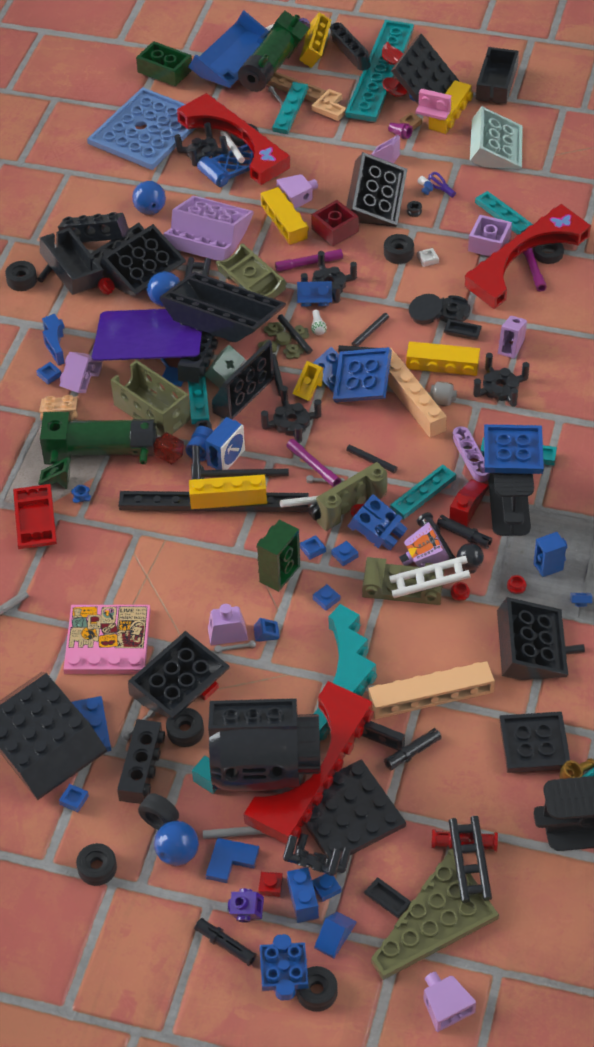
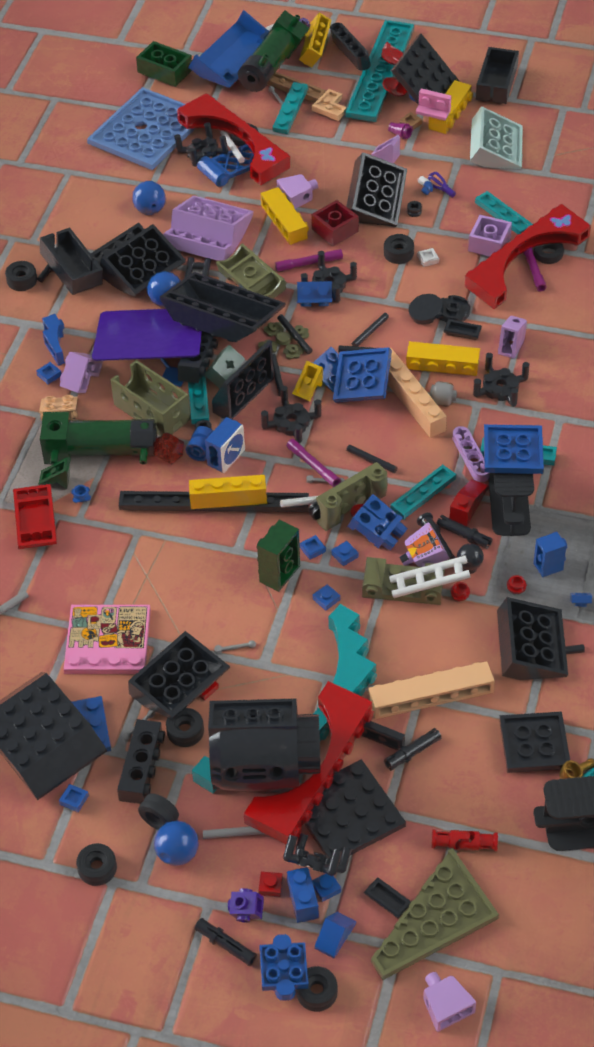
black brick [58,212,129,243] -> none
red plate [98,278,115,295] -> none
black bar [191,446,289,480] -> none
blue tile [206,838,259,883] -> none
lavender torso [208,604,248,646] -> none
blue slope [253,618,280,642] -> none
white piece [311,310,327,336] -> none
black bar [448,816,492,903] -> none

